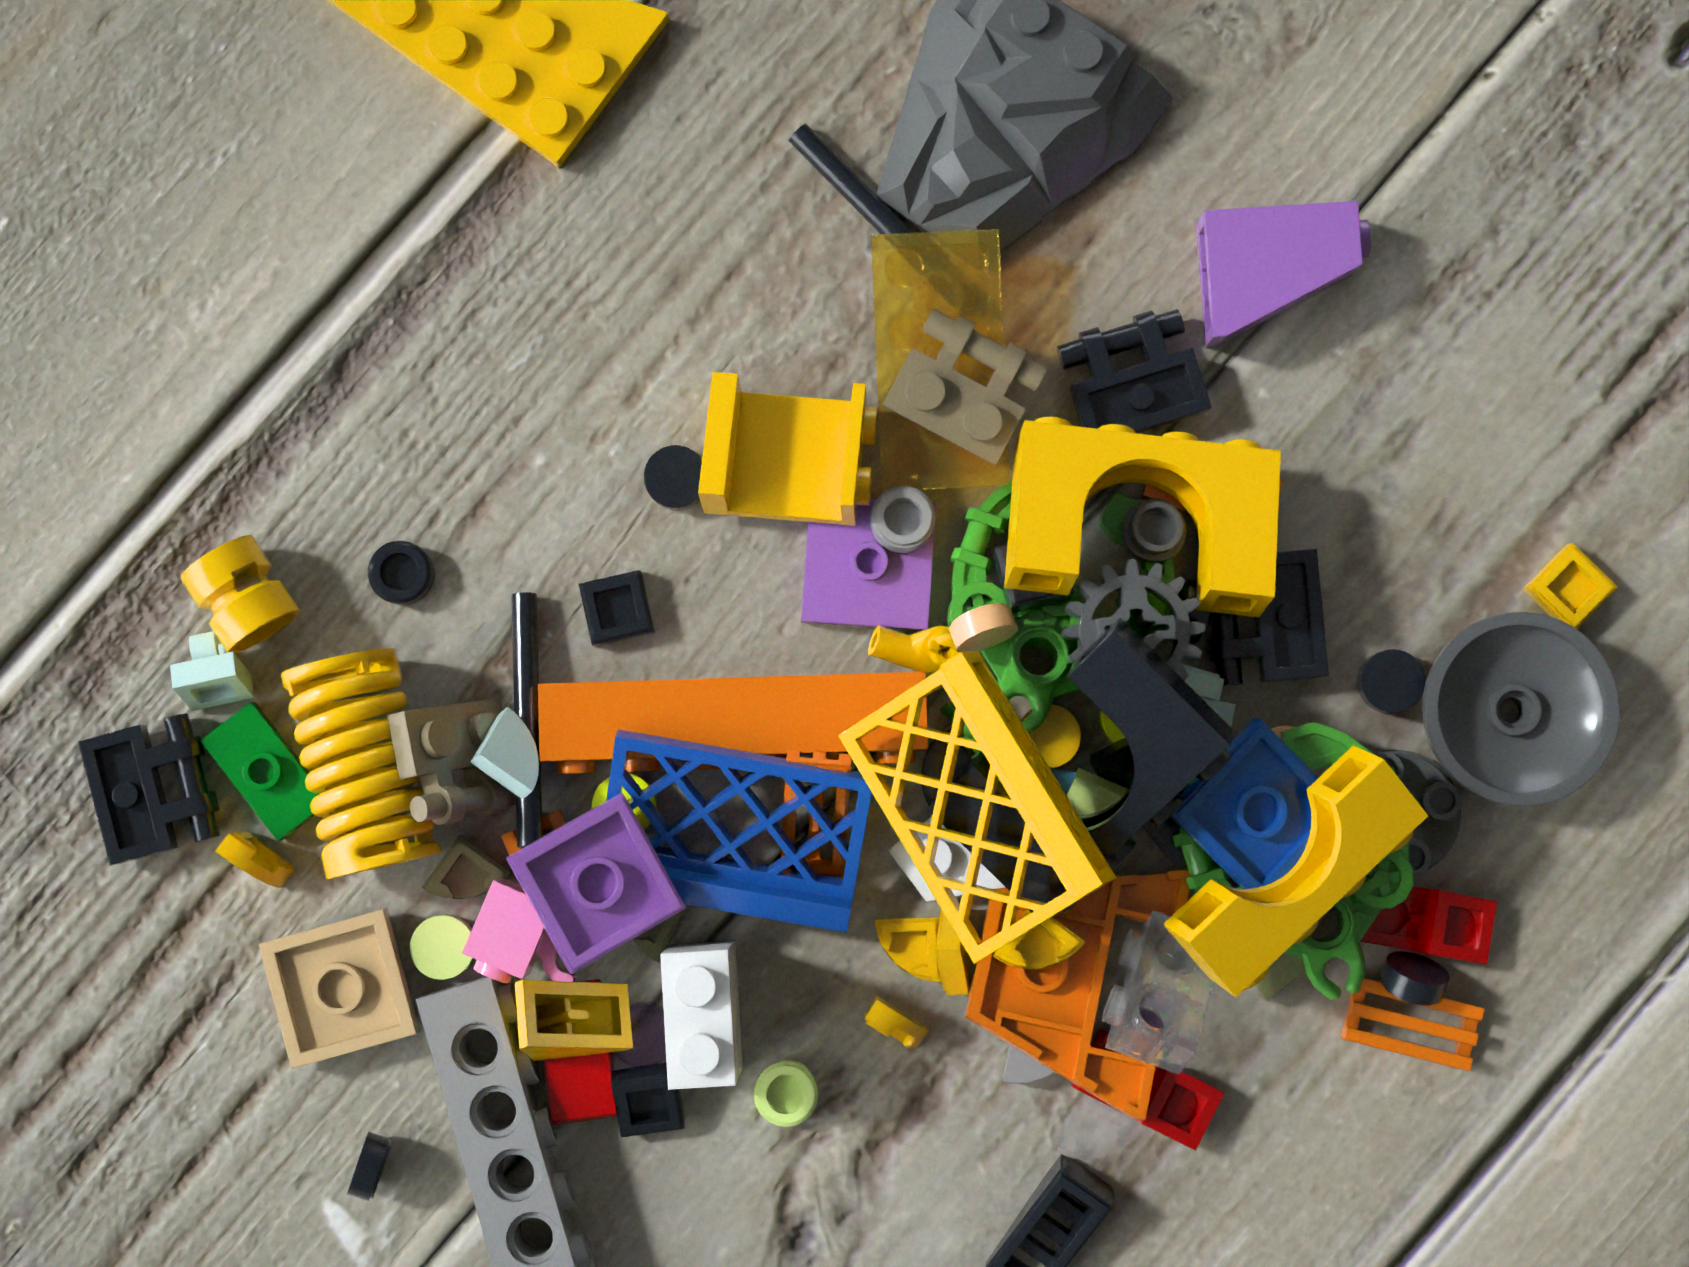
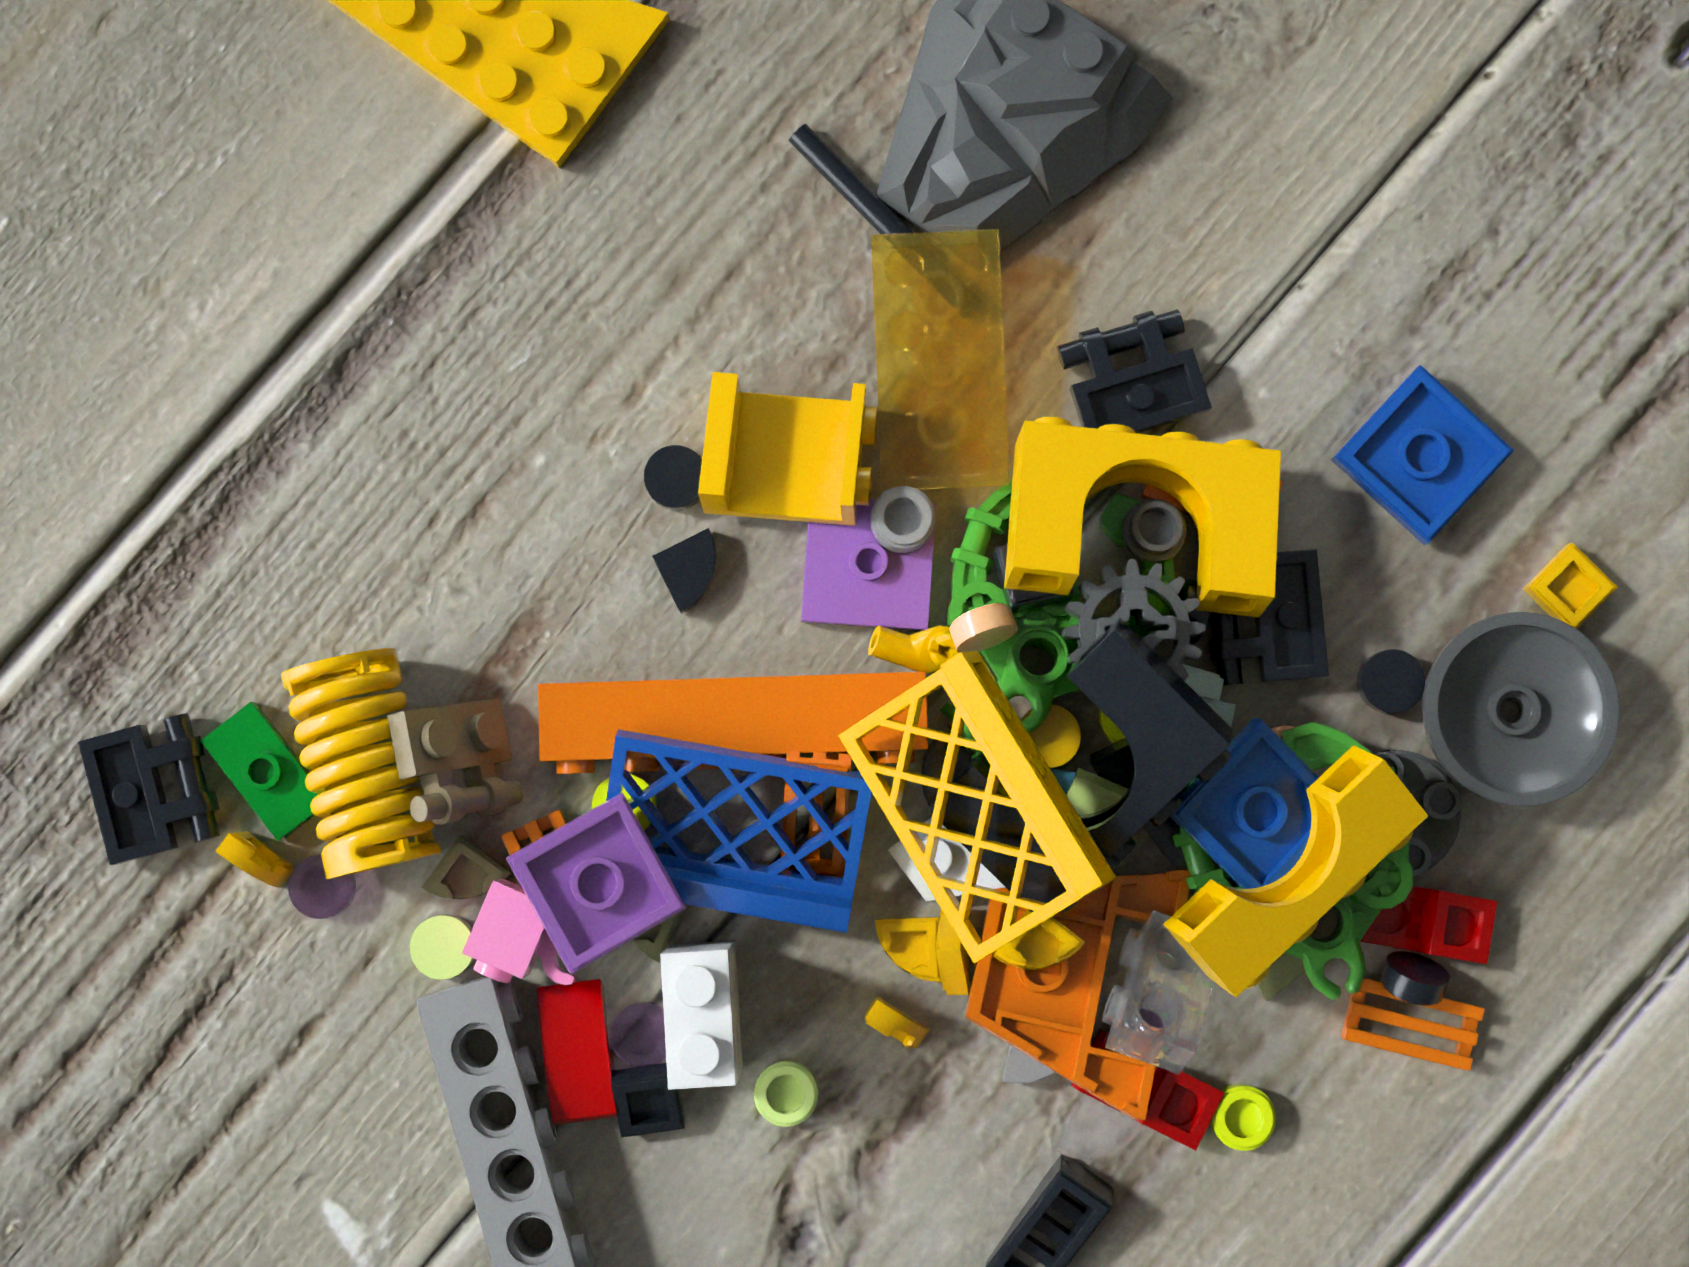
light aqua tile [170,631,254,711] -> none
yellow wheel [180,535,300,654] -> none
tan plate [258,908,420,1069] -> none
black tile [347,1131,392,1201] -> none
black tile [368,541,435,605] -> none
light aqua tile [470,707,539,799] -> none
black bar [511,592,543,848] -> none
yellow slope [515,980,633,1061] -> none
black tile [578,570,656,647] -> none
dark tan plate [882,308,1047,466] -> none
medium lavender slope [1196,201,1371,348] -> none
none -> clear purple tile [288,855,356,919]
none -> black tile [652,528,716,614]
none -> neon yellow tile [1210,1083,1276,1151]
none -> blue plate [1331,365,1515,545]

